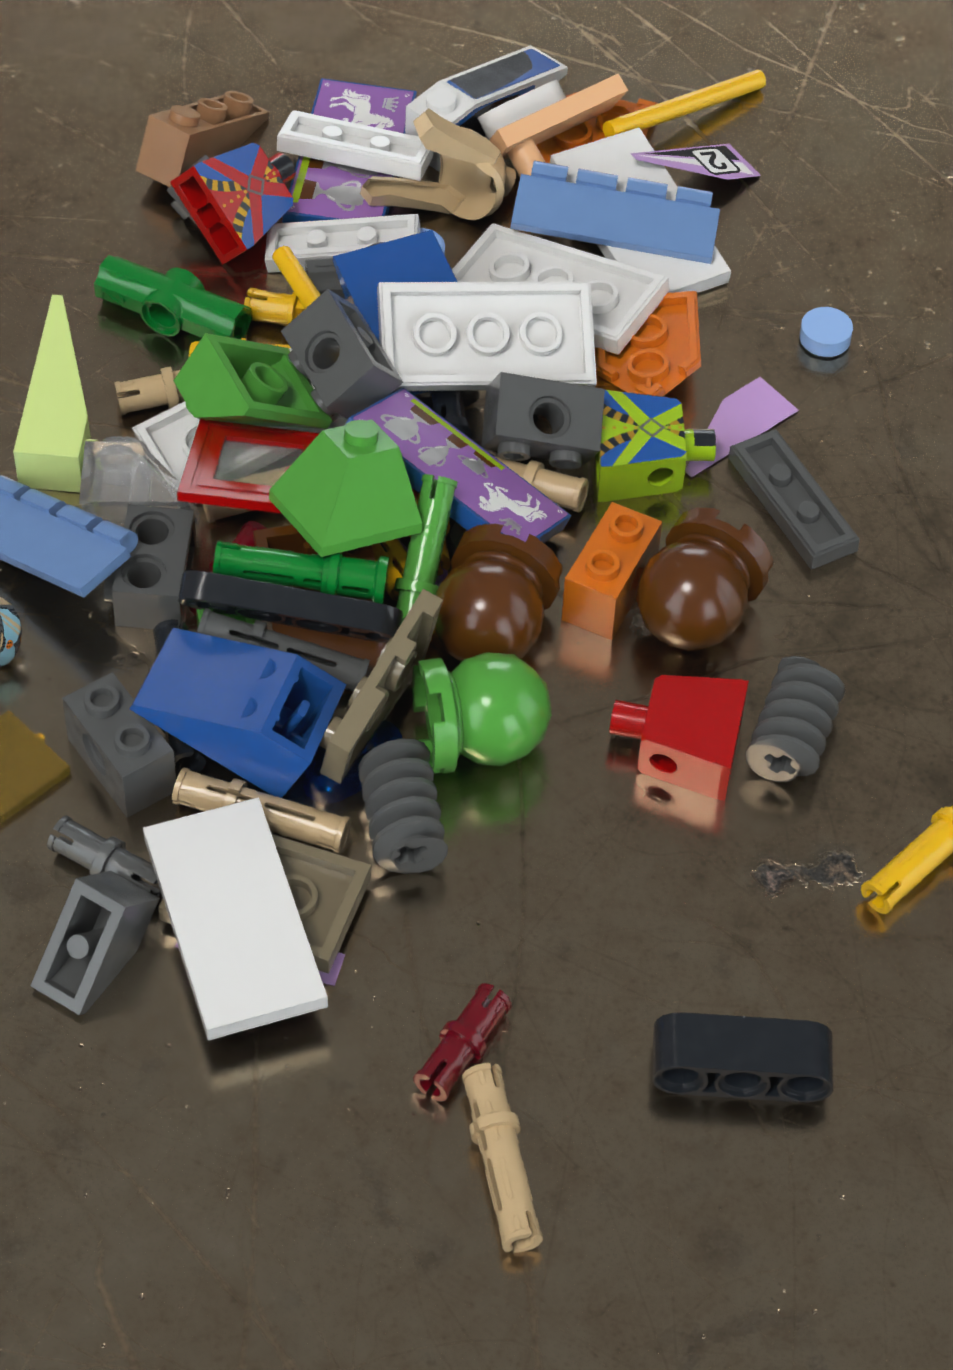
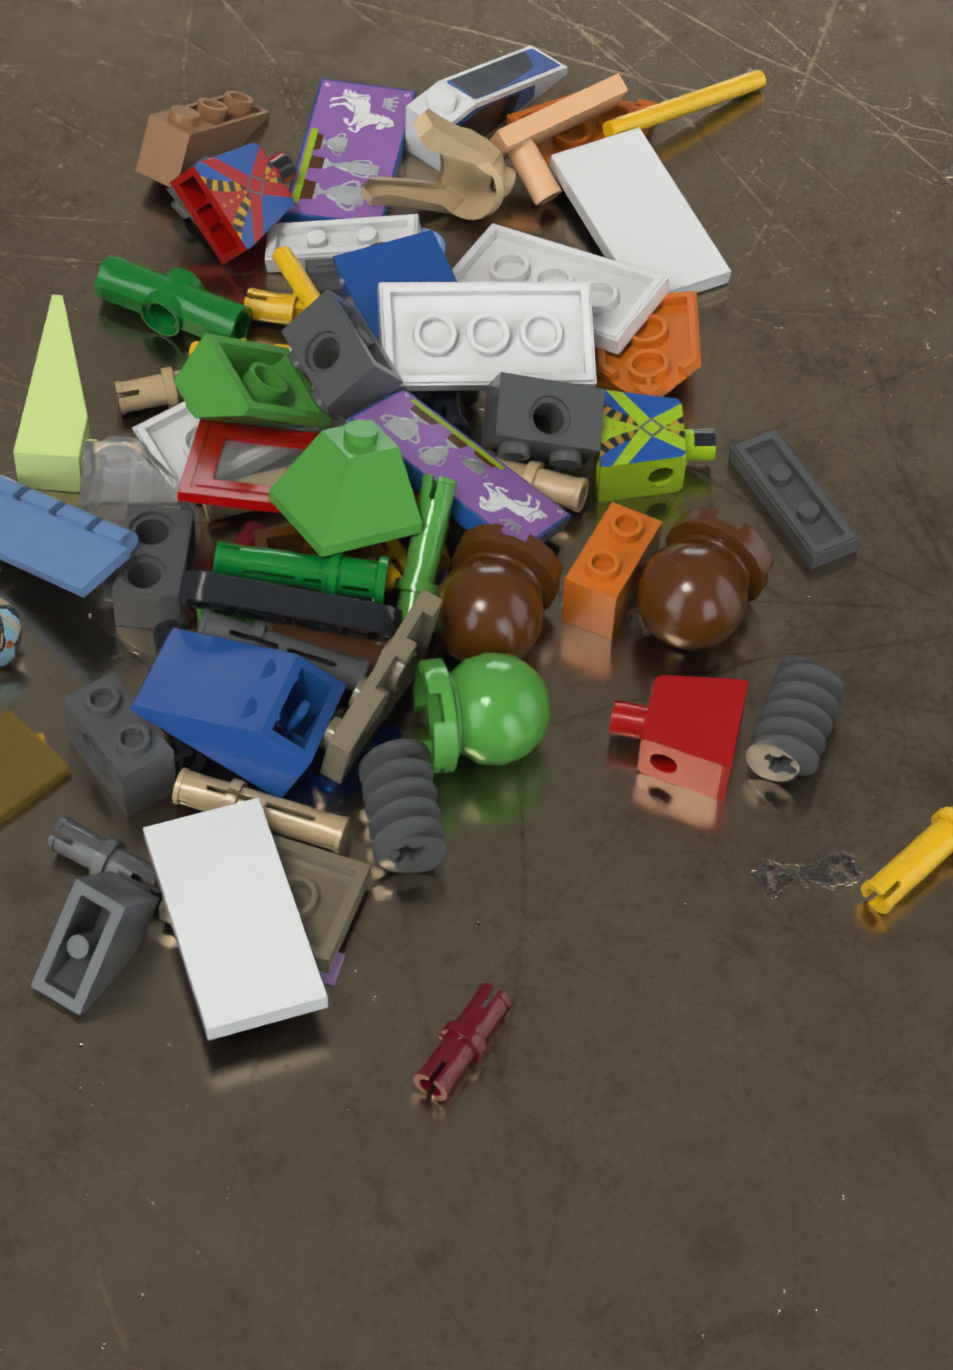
white tile [277,110,434,181] -> none
tan pin [462,1063,543,1253] -> none
white beam [478,79,566,140] -> none
medium blue windscreen [510,161,720,264] -> none
sticker [631,144,761,180] -> none
black beam [652,1012,833,1103] -> none
lavender sticker [685,377,799,478] -> none
light blue tile [799,307,853,357] -> none

